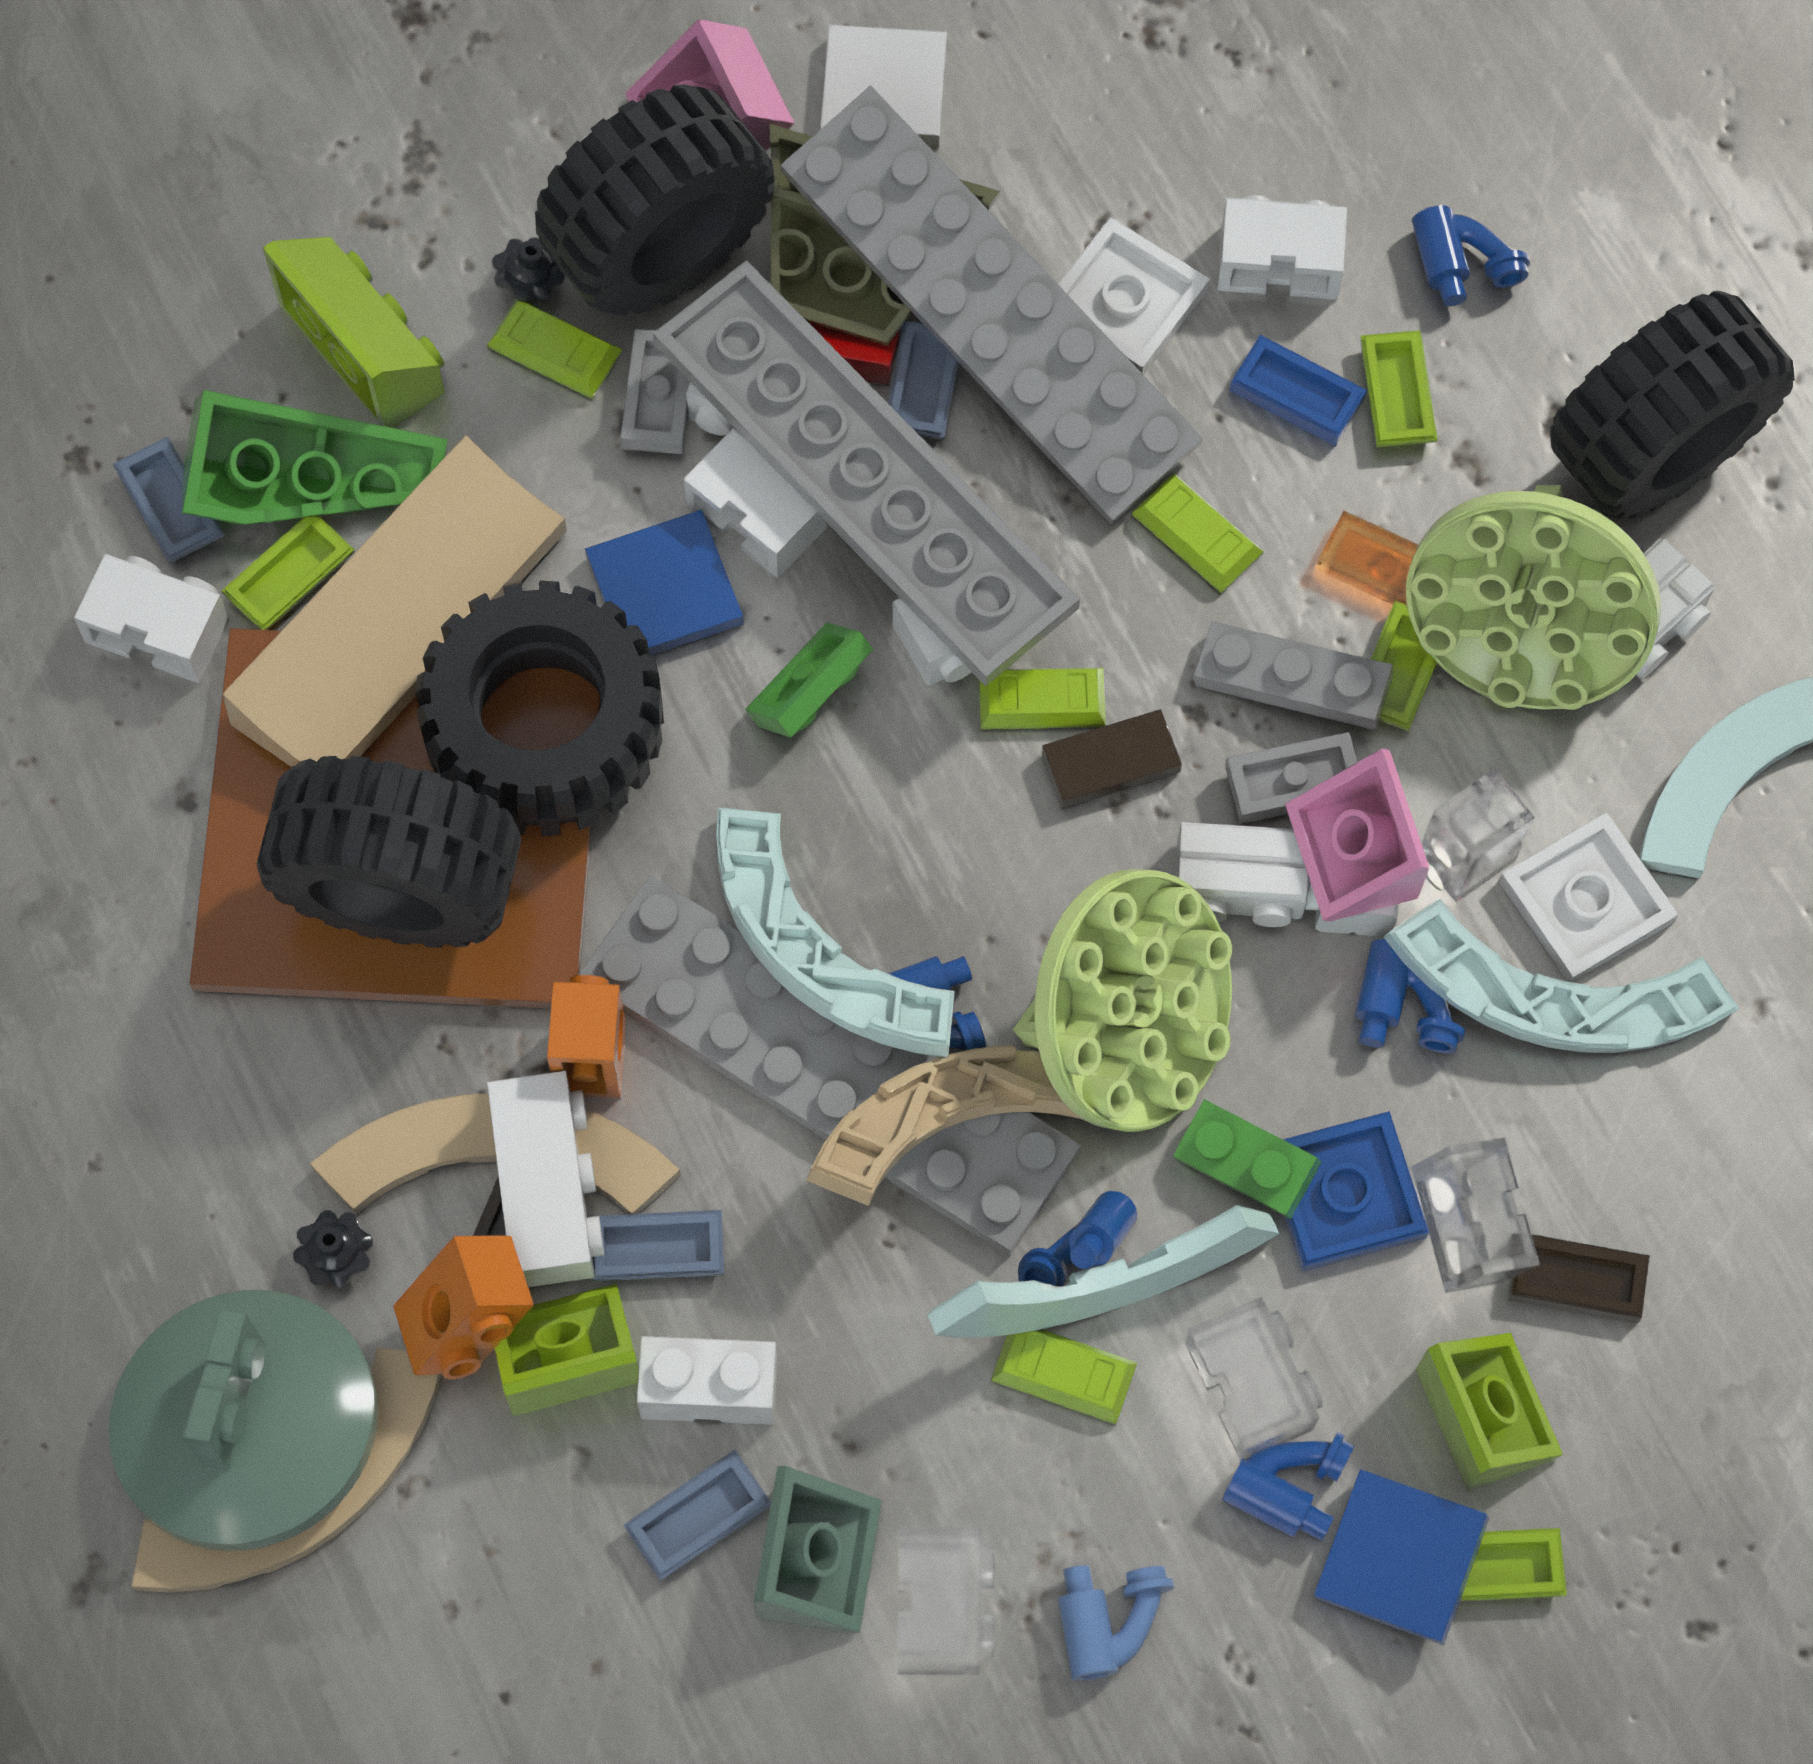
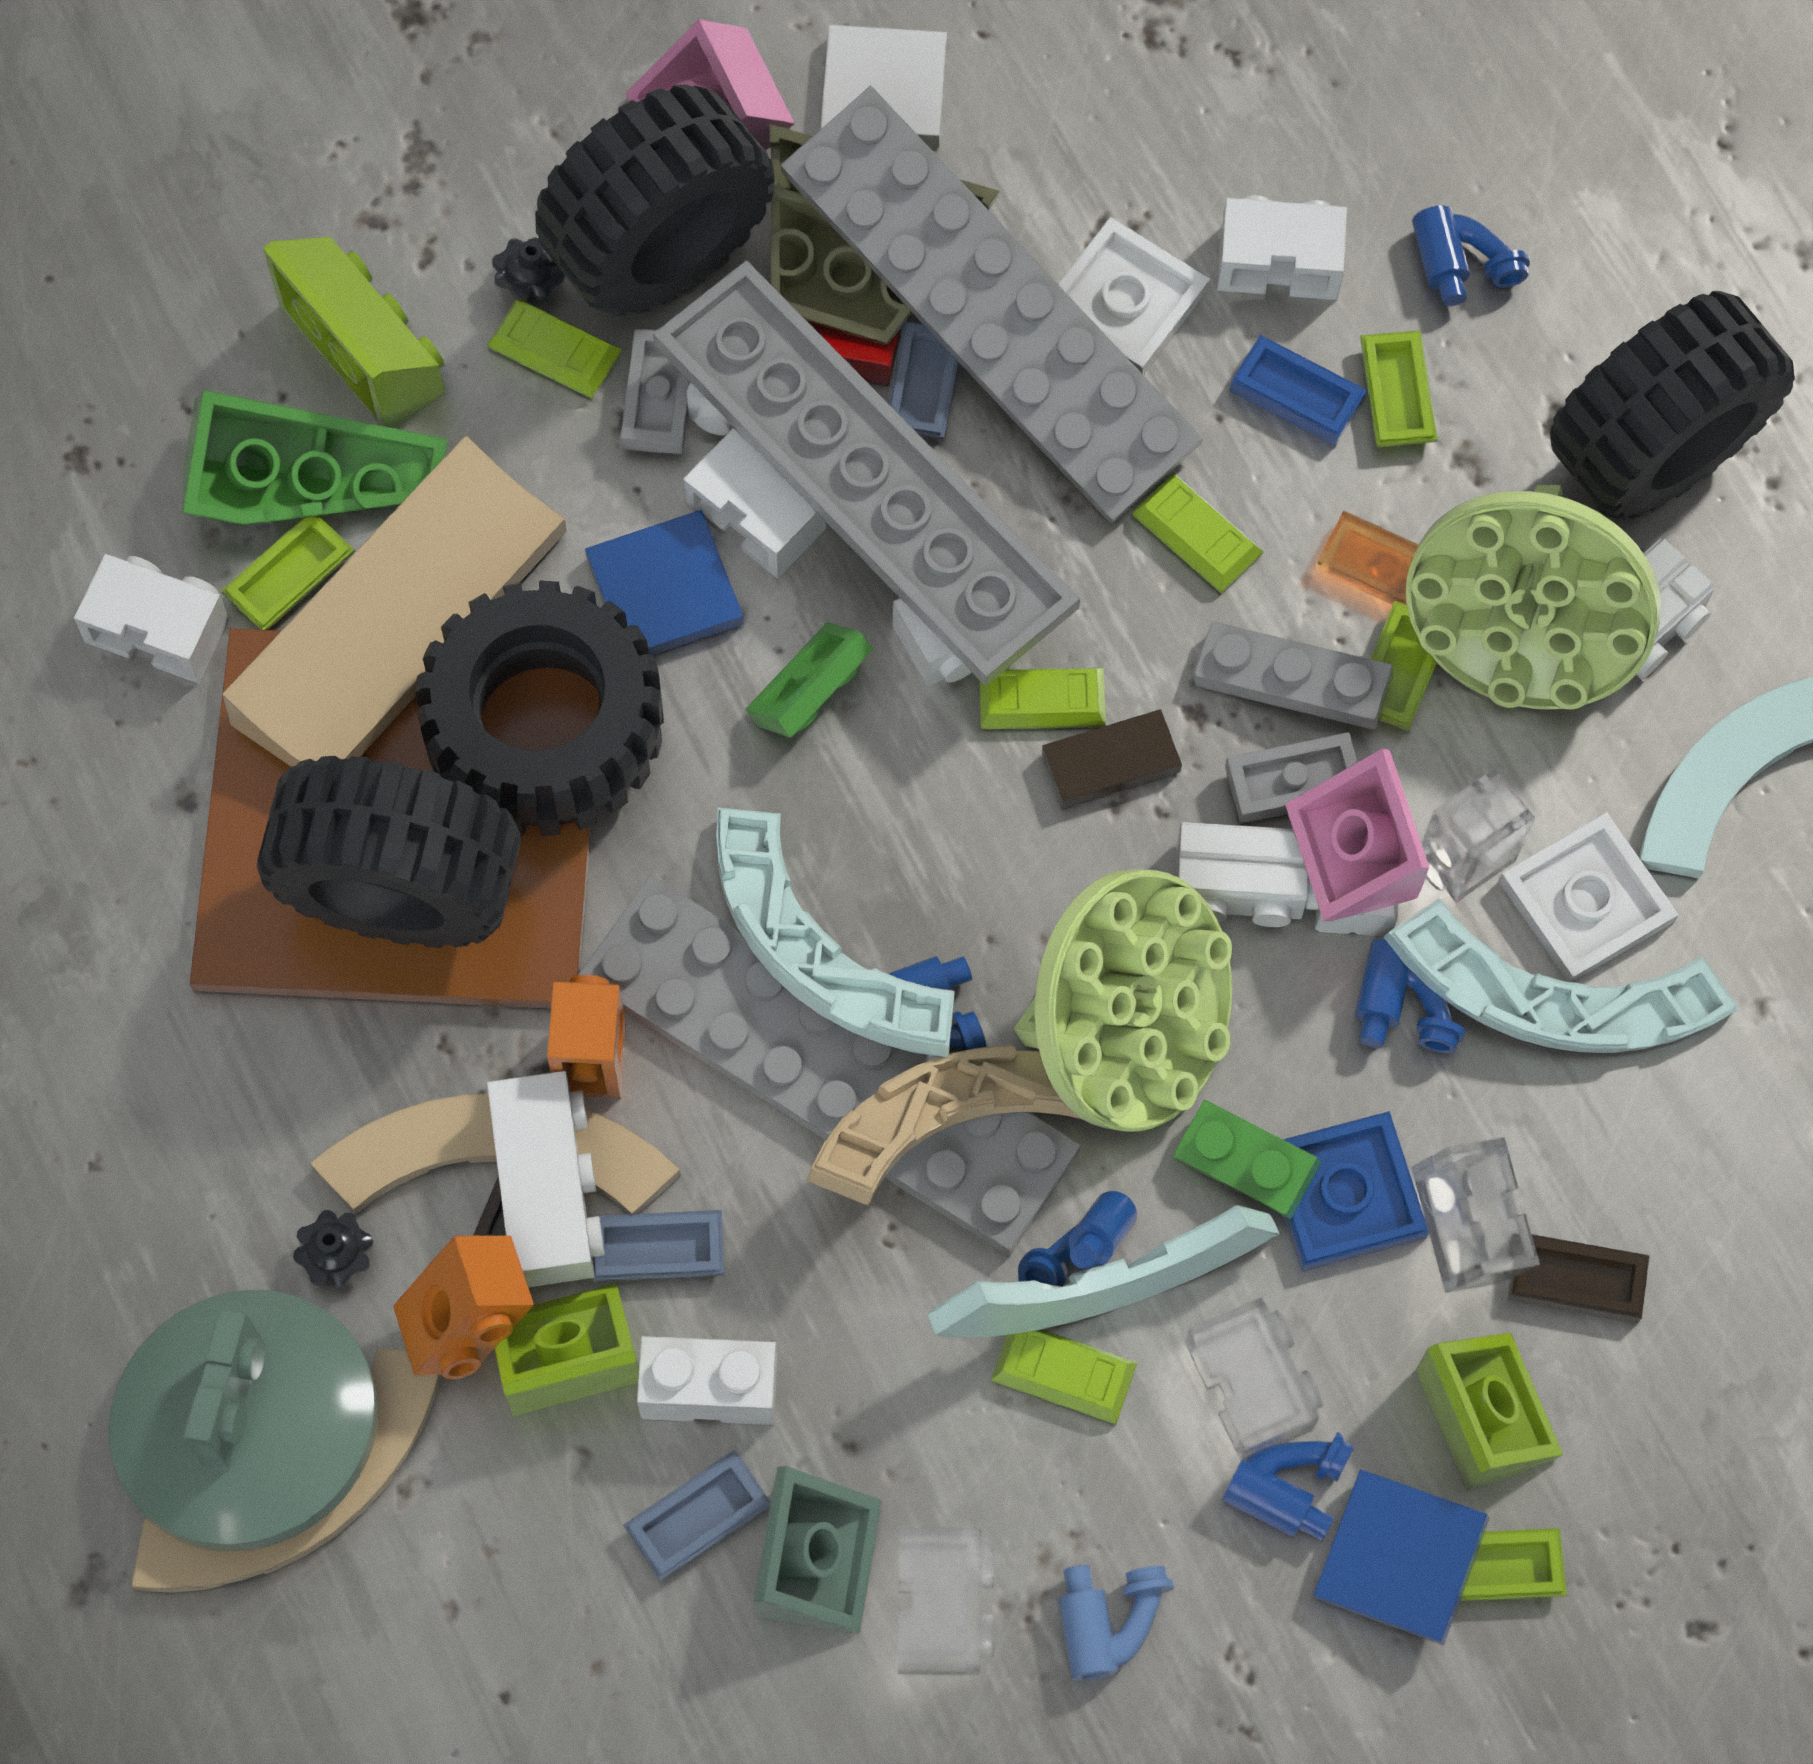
sand blue tile [113,436,225,564] -> none

